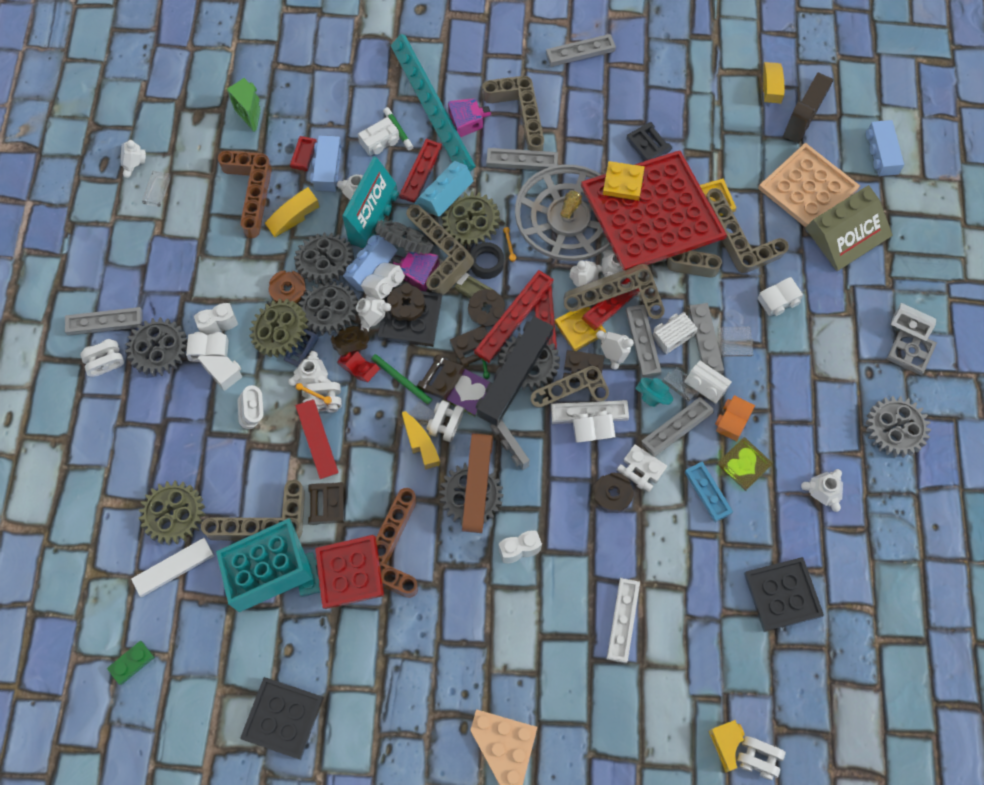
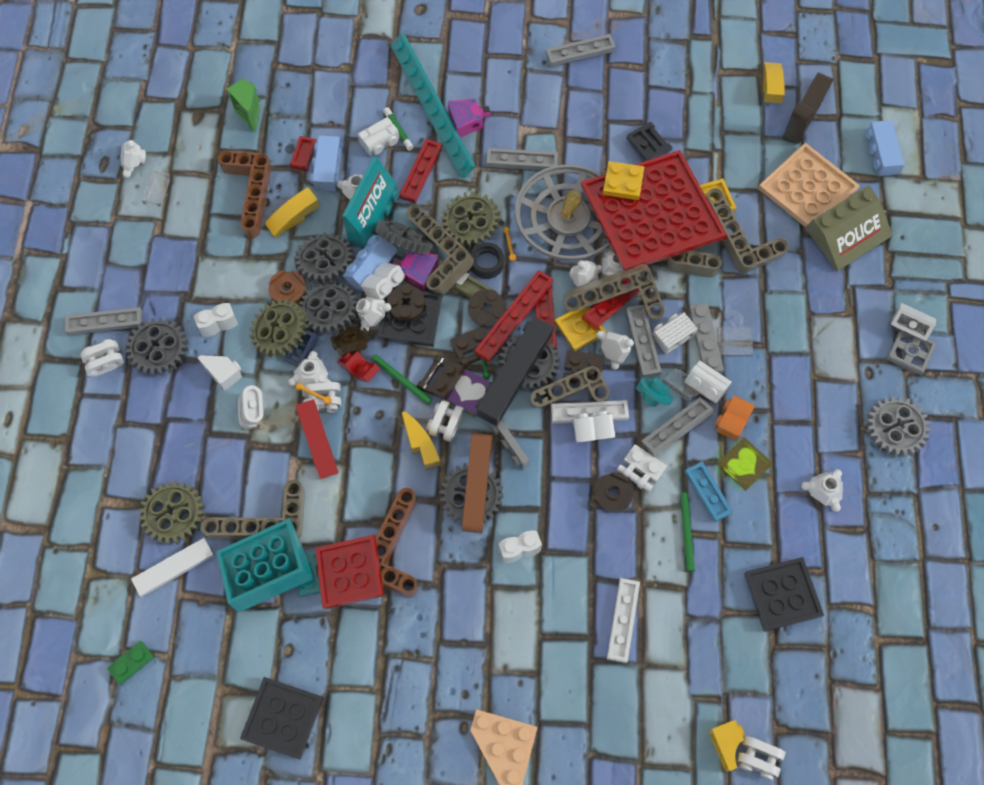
white brick [186,332,229,362] -> none
dark brown plate [308,482,344,525] -> none
medium azure slope [414,161,474,217] -> none
dark tan beam [483,76,544,151] -> none
white brick [757,277,803,316] -> none
none -> green bar [680,492,695,572]

